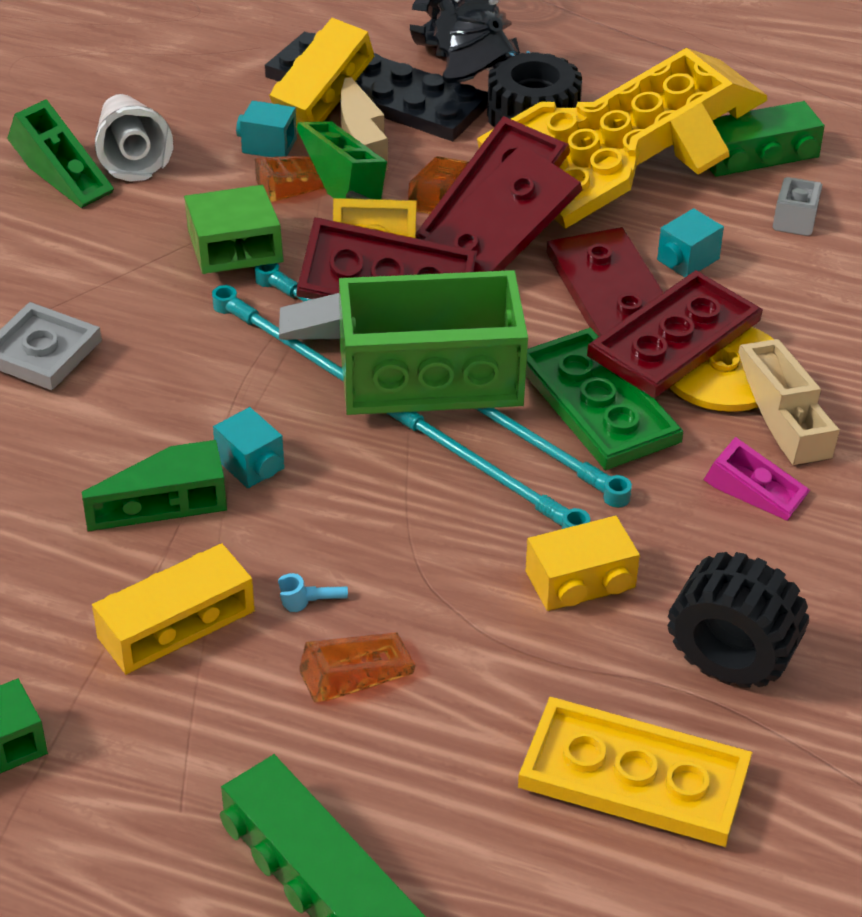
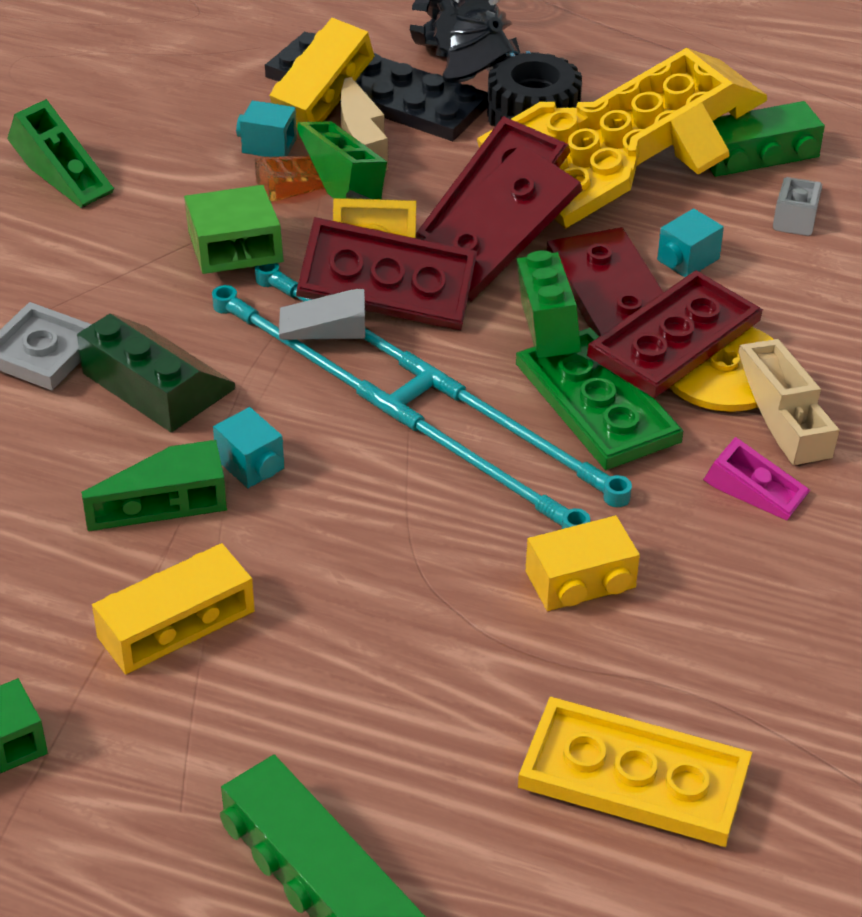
white cone [95,94,173,182] -> none
medium azure hand [278,573,348,612] -> none
clear orange slope [299,632,416,702] -> none
bright green hose [339,270,528,415] -> none
clear orange slope [408,156,469,214] -> none
black tyre [667,552,809,688] -> none
none -> dark green slope [77,313,235,433]
none -> green brick [517,250,581,358]

